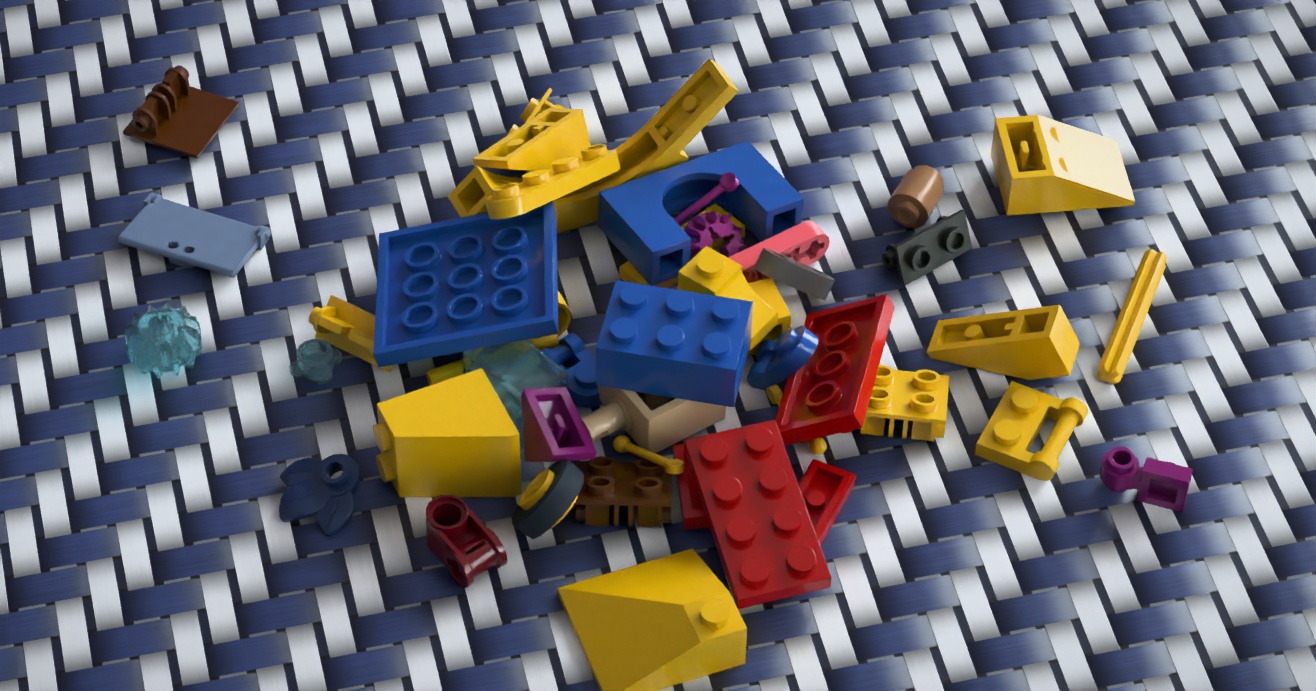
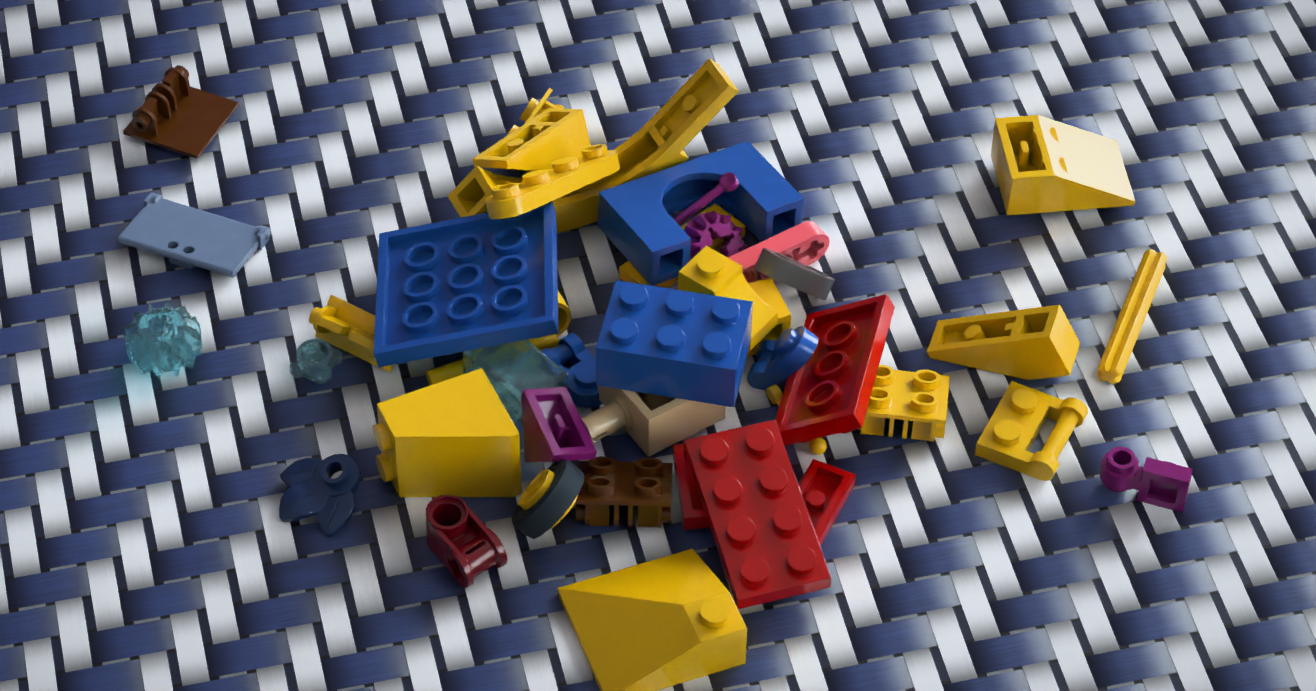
yellow hinge [613,435,684,474] -> none
pearl dark grey hinge [882,209,972,286] -> none
medium nougat brick [888,165,944,228] -> none

